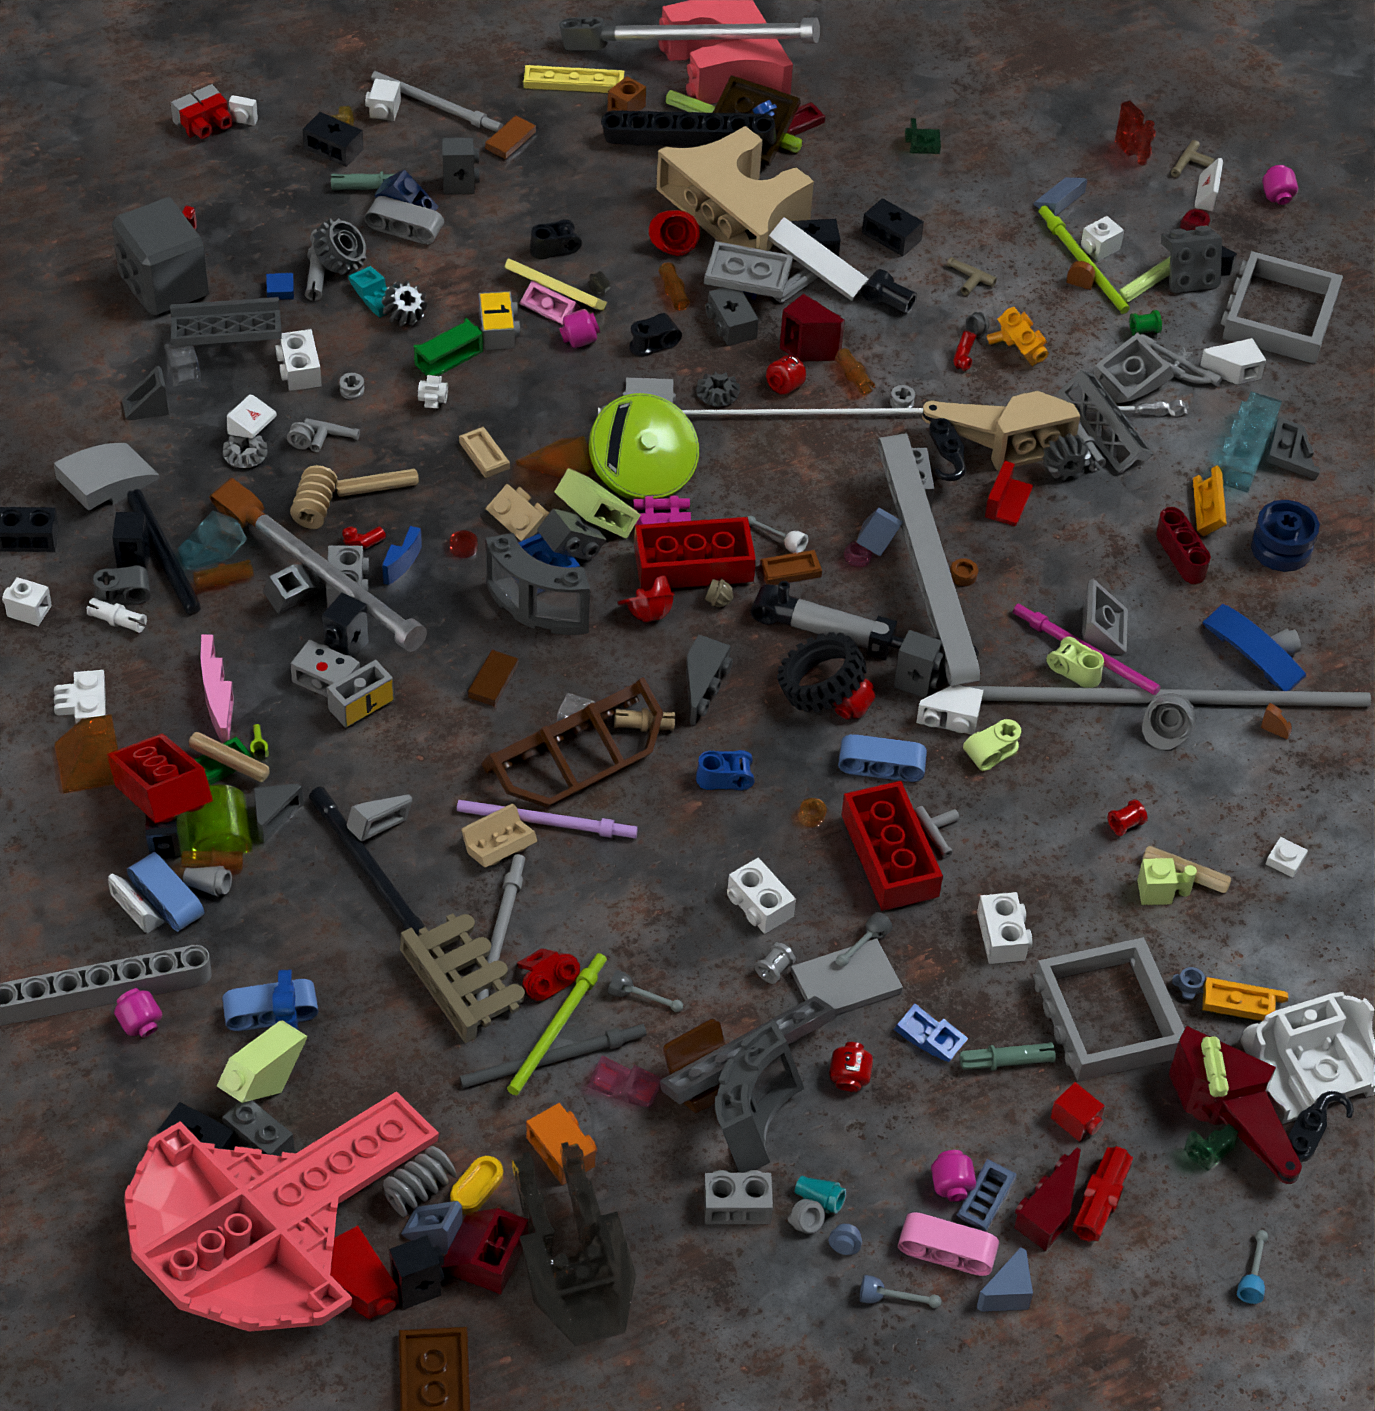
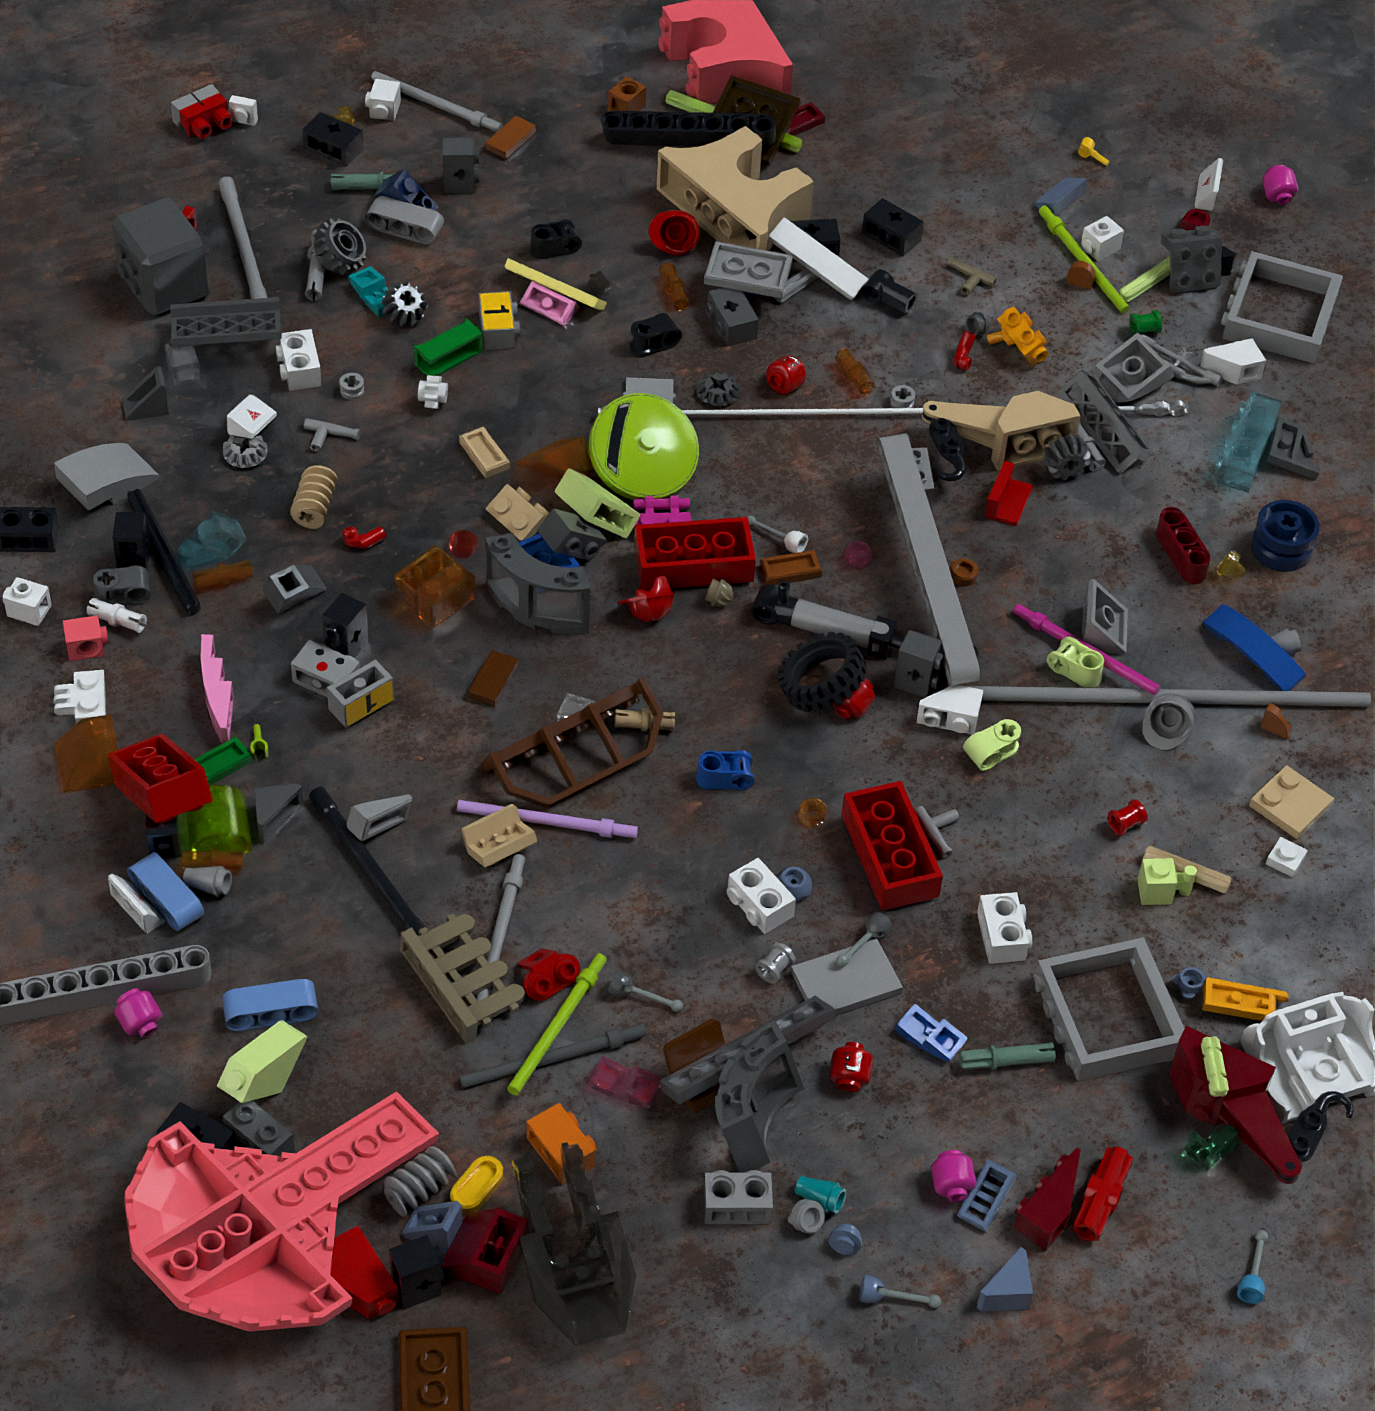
tan axle [189,732,270,782] -> none
flat silver piece [209,478,427,652] -> none
blue tile [266,273,294,300] -> none
blue bar [273,970,299,1030] -> none
light grey bush [287,422,315,449] -> none
light grey brick [326,546,369,608] -> none
tan axle [336,469,419,497] -> none
blue slope [382,526,422,585] -> none
light yellow tile [524,65,625,93] -> none
flat silver piece [559,17,820,50] -> none
dark pink head [559,309,601,349] -> none
dark grey slope [686,634,733,726] -> none
blue plate [752,100,777,117] -> none
dark red slope [779,293,845,361] -> none
medium blue beam [838,734,927,782] -> none
sand blue slope [856,507,903,556] -> none
bright pink beam [898,1212,999,1276] -> none
clear green bracket [905,118,941,154] -> none
red brick [1050,1082,1105,1142] -> none
clear red plate [1114,100,1156,165] -> none
dark tan piece [1171,140,1215,177] -> none
light orange hinge [1193,465,1227,537] -> none
none -> coral brick [63,615,109,661]
none -> light grey piece [218,177,268,299]
none -> clear orange slope [393,545,476,629]
none -> sand blue plate [776,866,812,902]
none -> yellow hand [1078,137,1110,166]
none -> clear yellow tile [1216,550,1246,578]
none -> tan plate [1249,765,1335,840]

